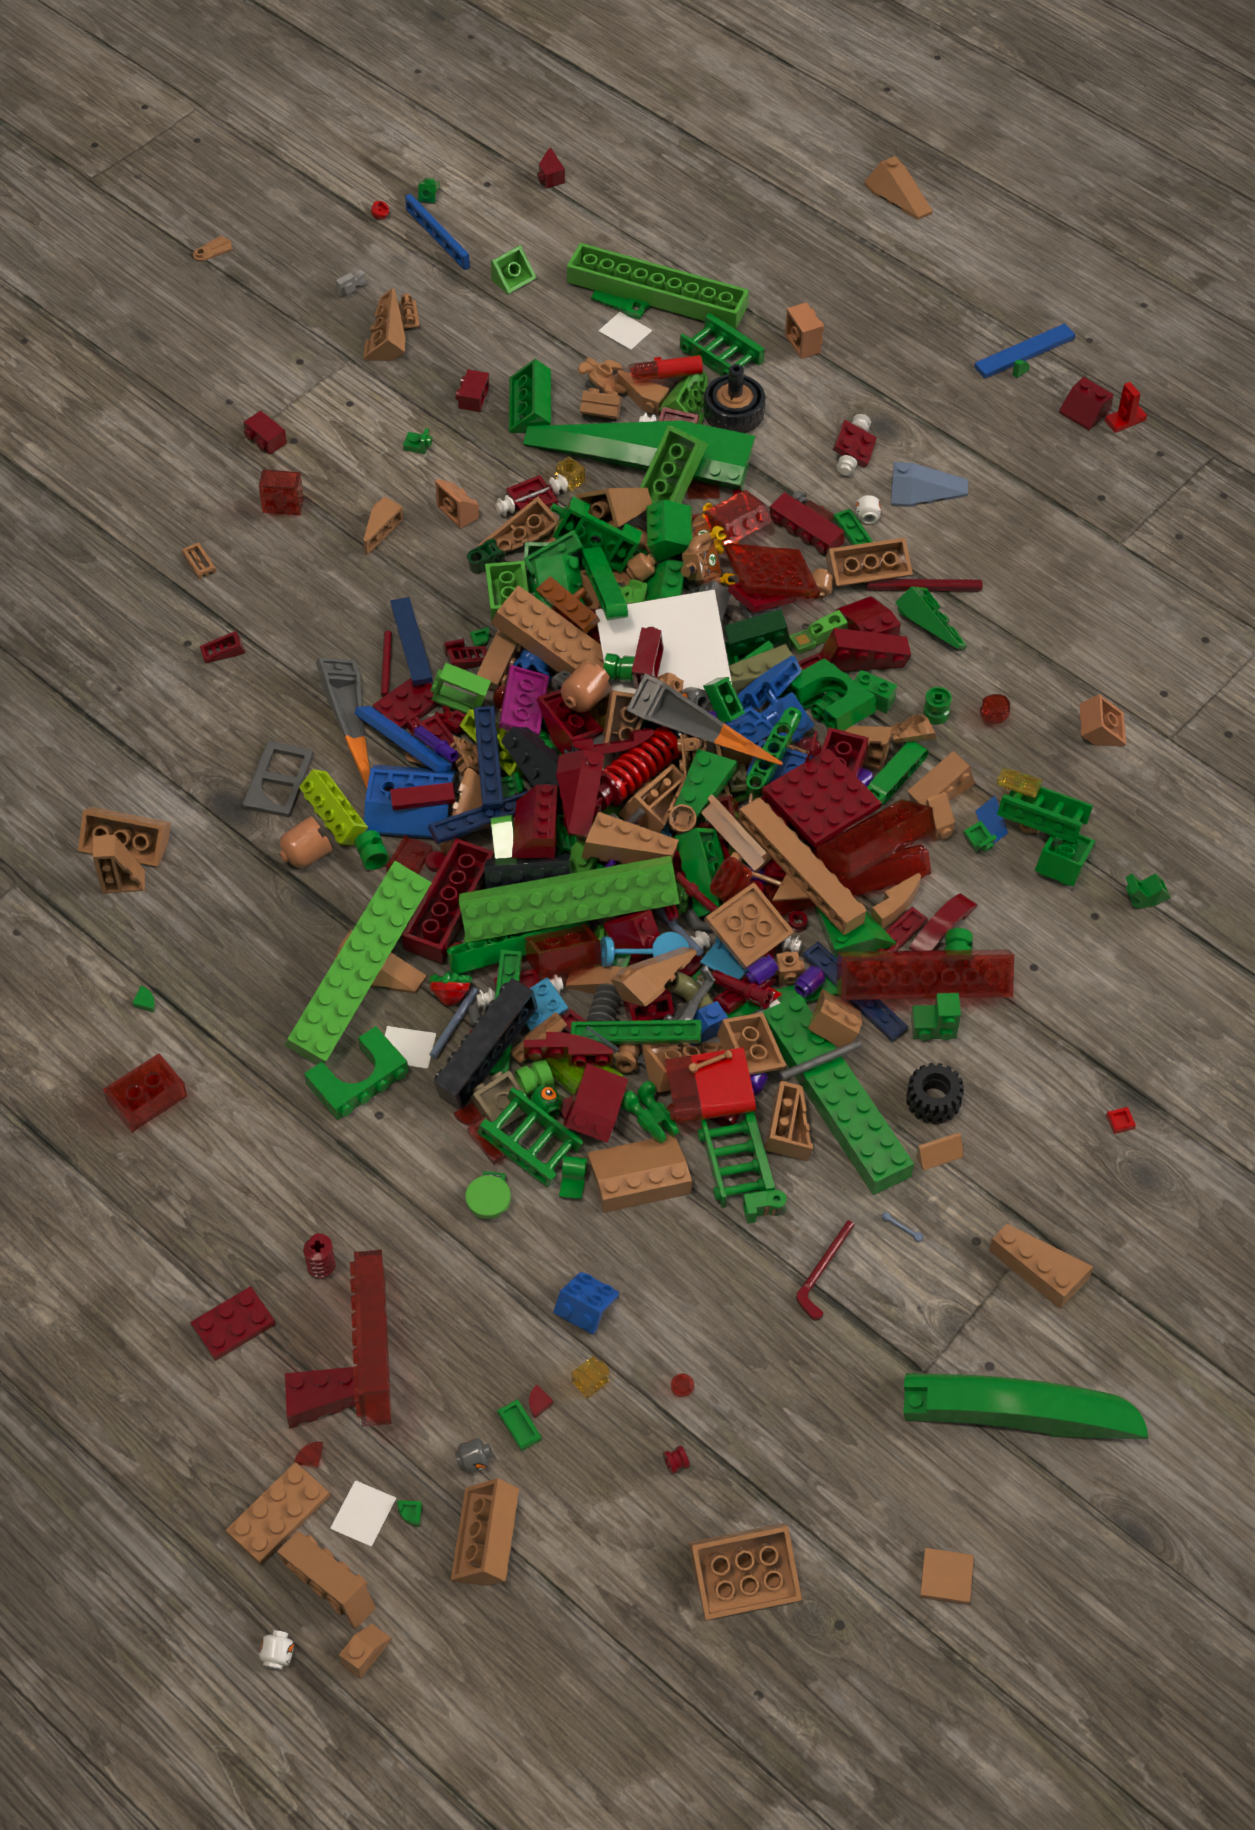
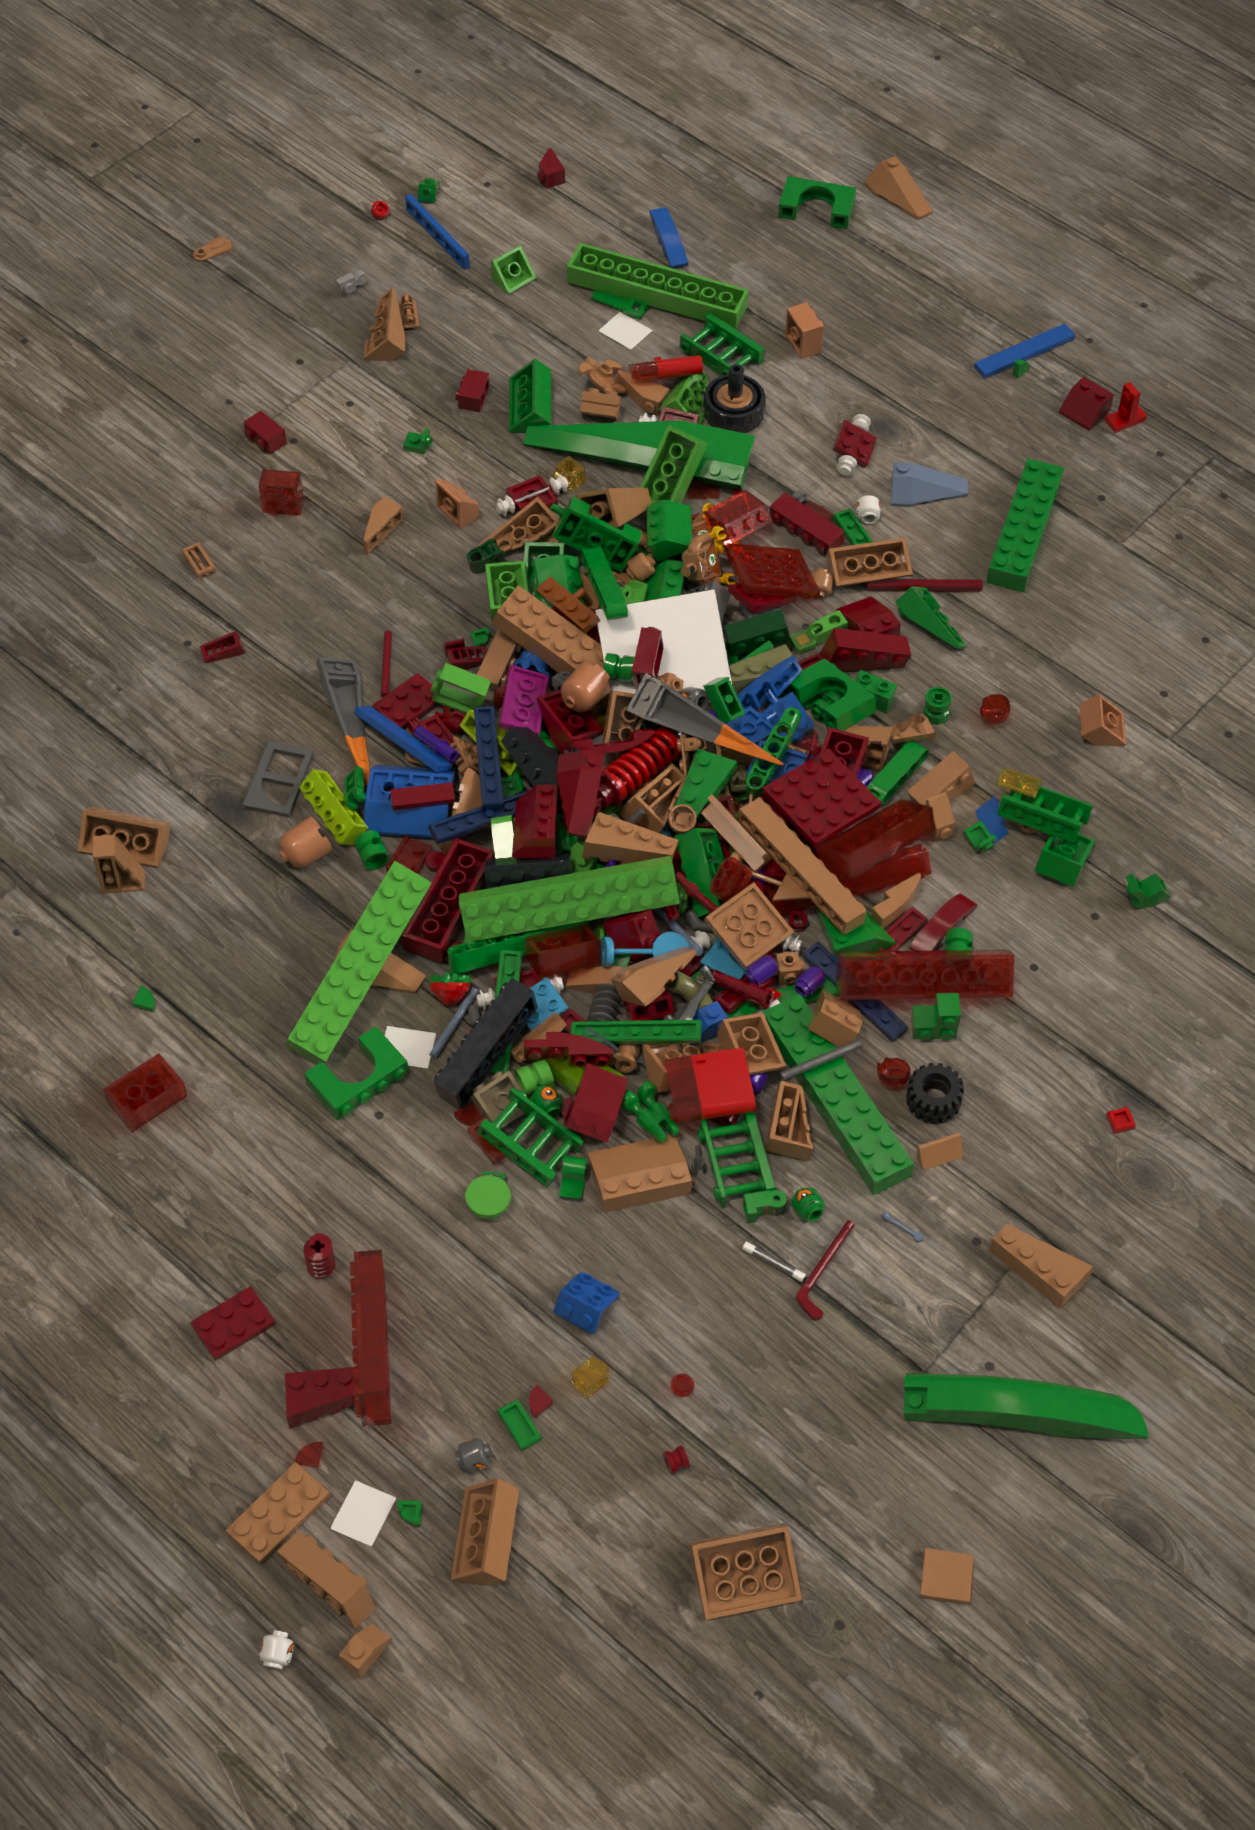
dark blue tile [390,597,433,686] -> none
green tile [523,530,584,577] -> none
medium nougat hinge [689,1050,733,1073] -> none
none -> green hinge [344,766,366,811]
none -> blue slope [649,207,688,269]
none -> dark grey hand [691,1145,706,1174]
none -> flat silver bar [742,1241,806,1282]
none -> green arch [778,176,857,229]
none -> green head [791,1187,825,1222]
none -> clear red hair [877,1057,911,1088]
none -> green brick [986,458,1064,593]

